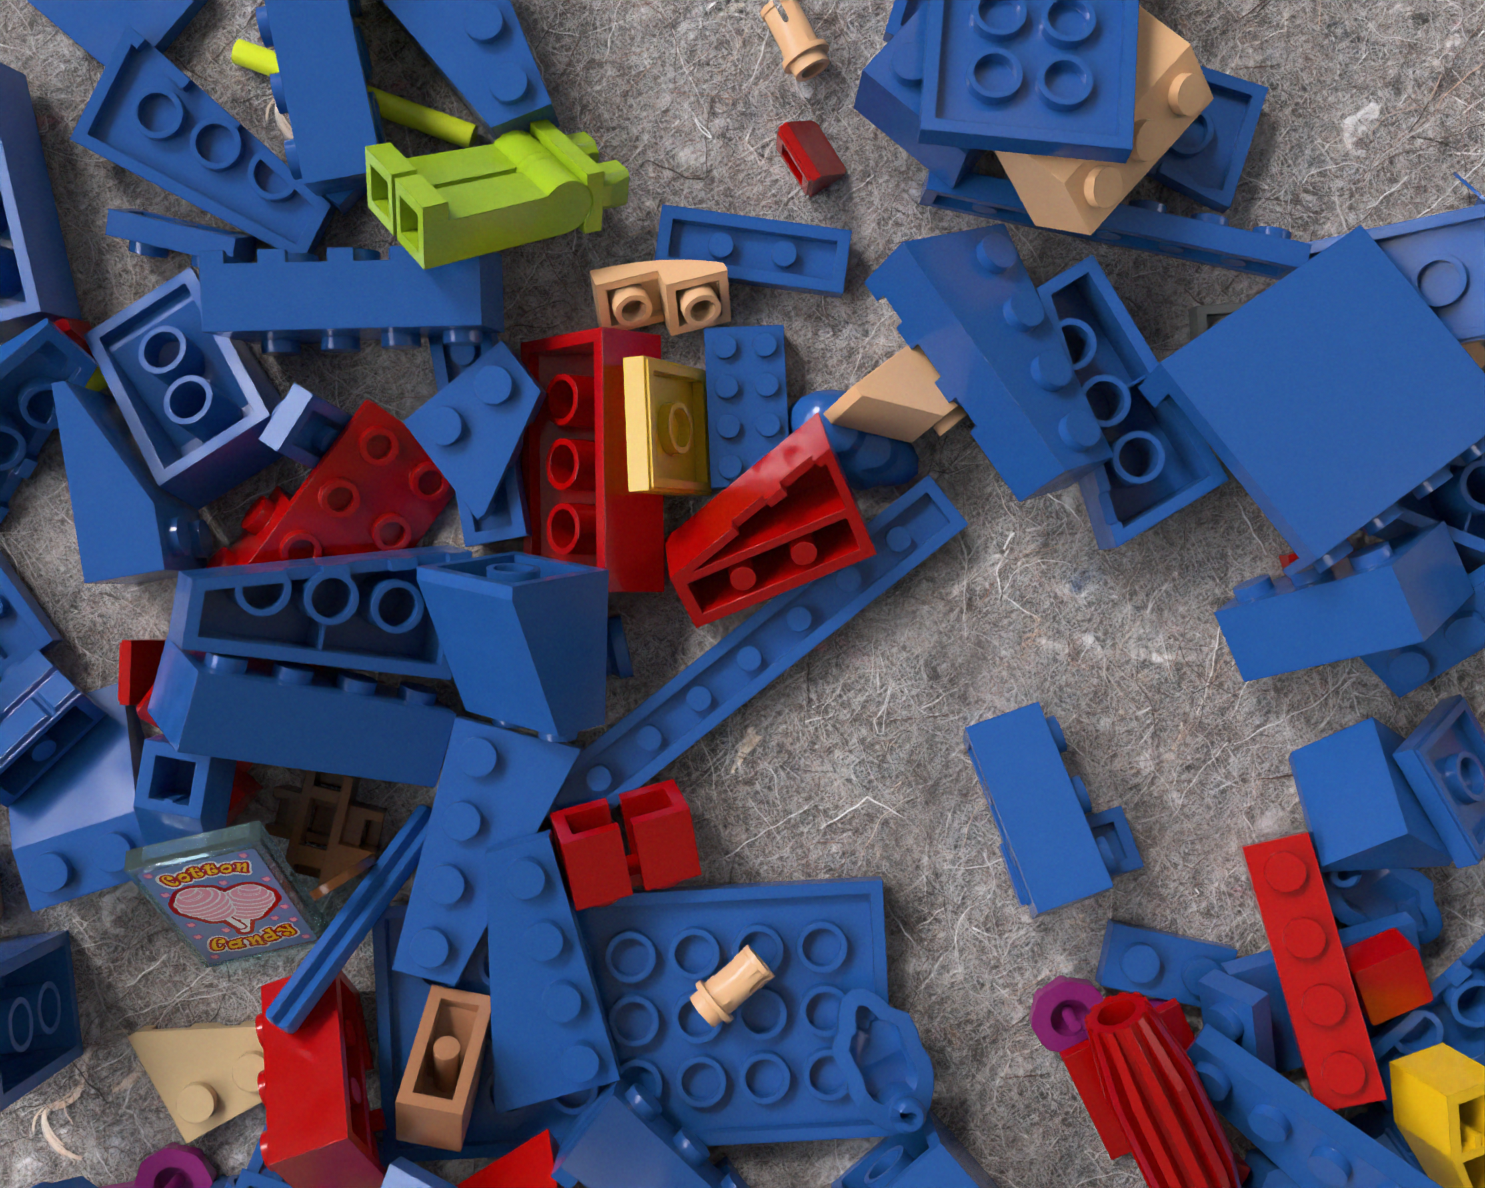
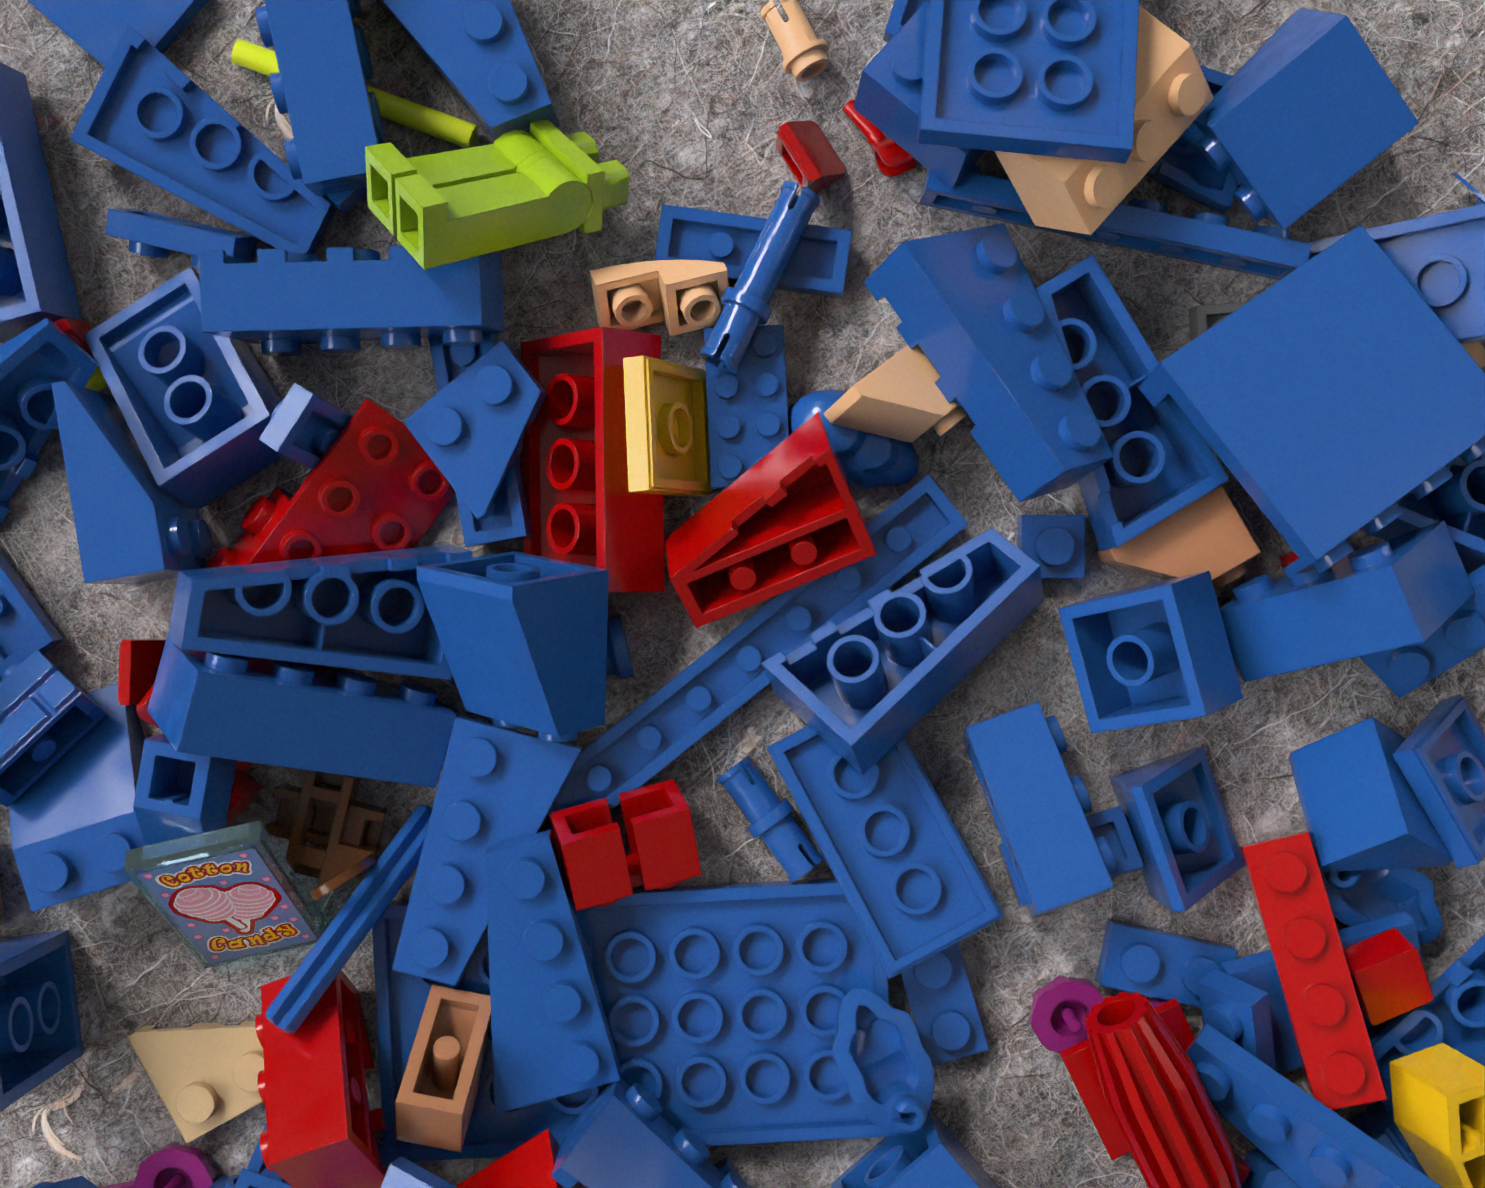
light nougat pin [690,945,775,1028] -> none
none -> blue pin [699,181,821,373]
none -> blue pin [716,755,824,882]
none -> blue wedge [761,528,1044,775]
none -> blue tile [767,725,1004,979]
none -> red hand [842,99,916,177]
none -> blue plate [900,942,989,1066]
none -> blue plate [1017,515,1085,579]
none -> blue brick [1058,571,1243,734]
none -> nougat slope [1096,485,1260,589]
none -> blue slope [1109,746,1245,912]
none -> blue slope [1194,8,1419,230]

